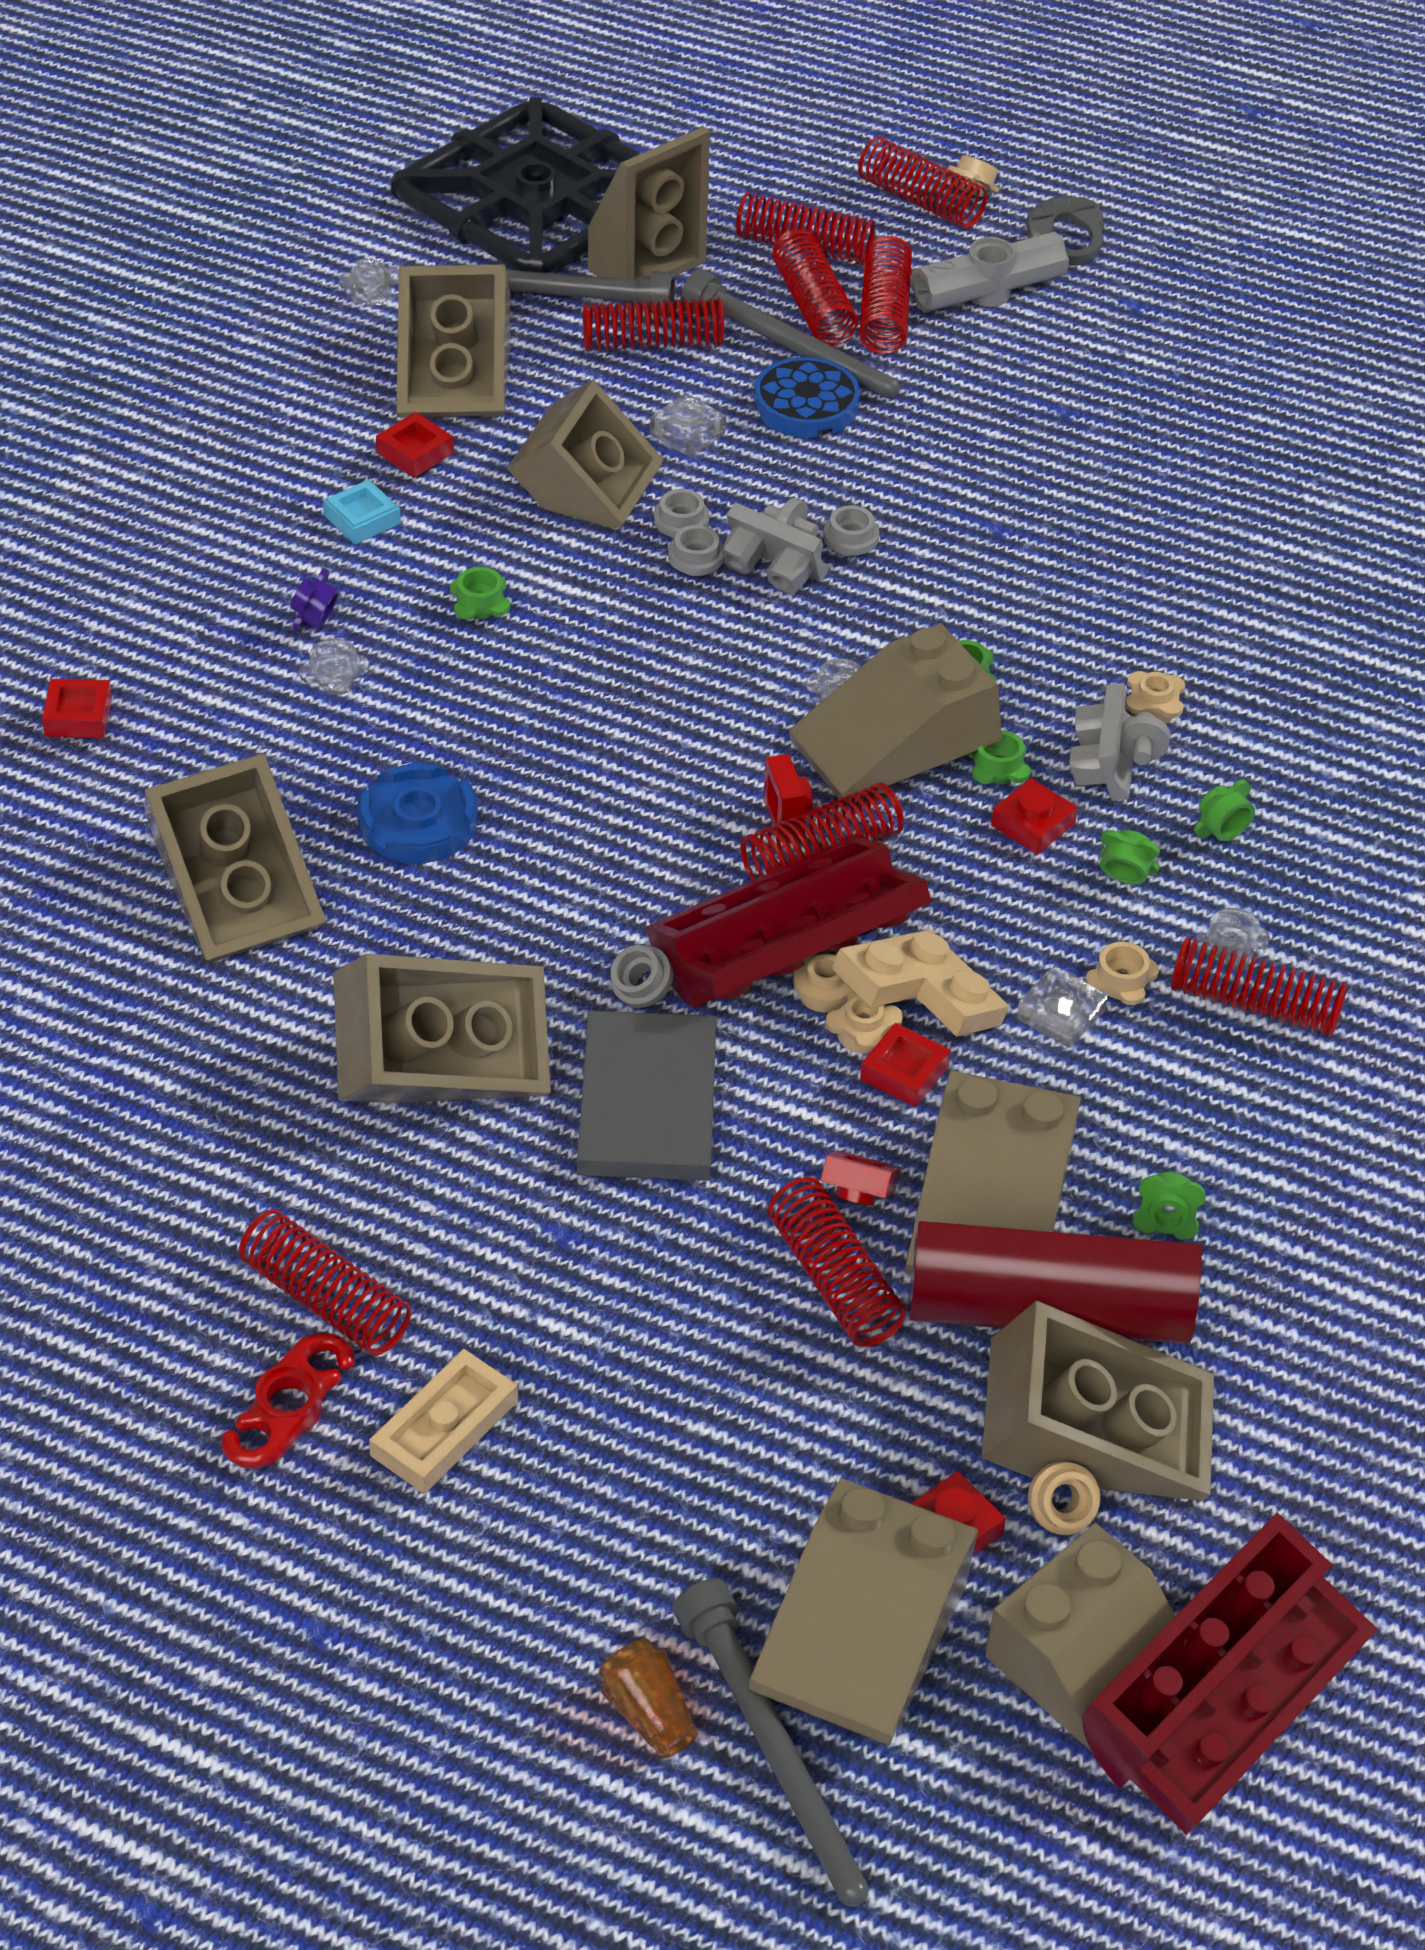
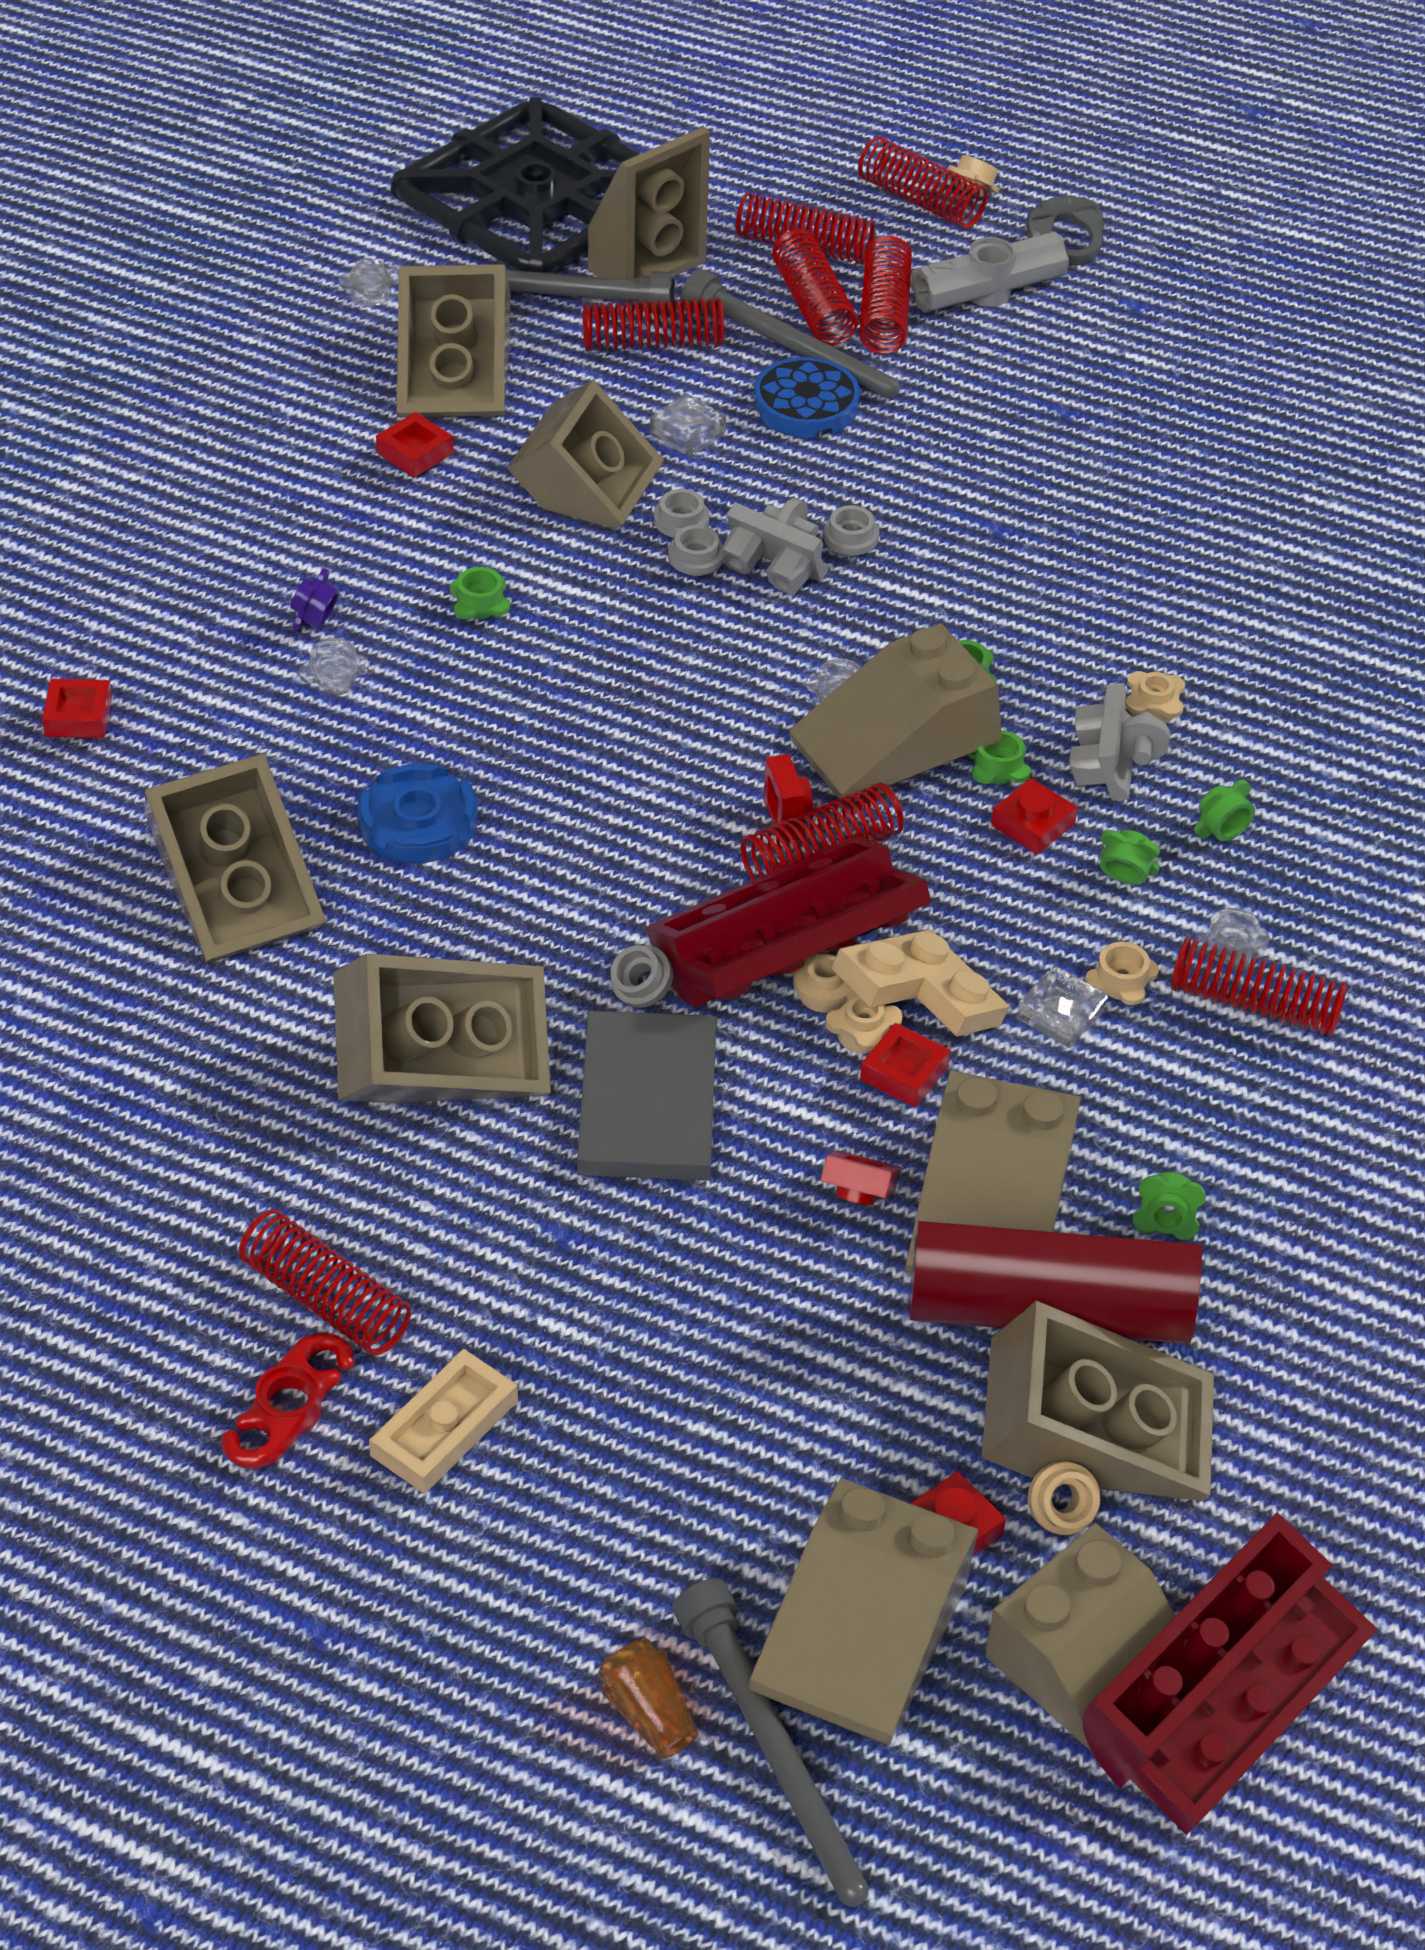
medium azure tile [323,480,401,545] -> none
red piece [767,1177,906,1347] -> none

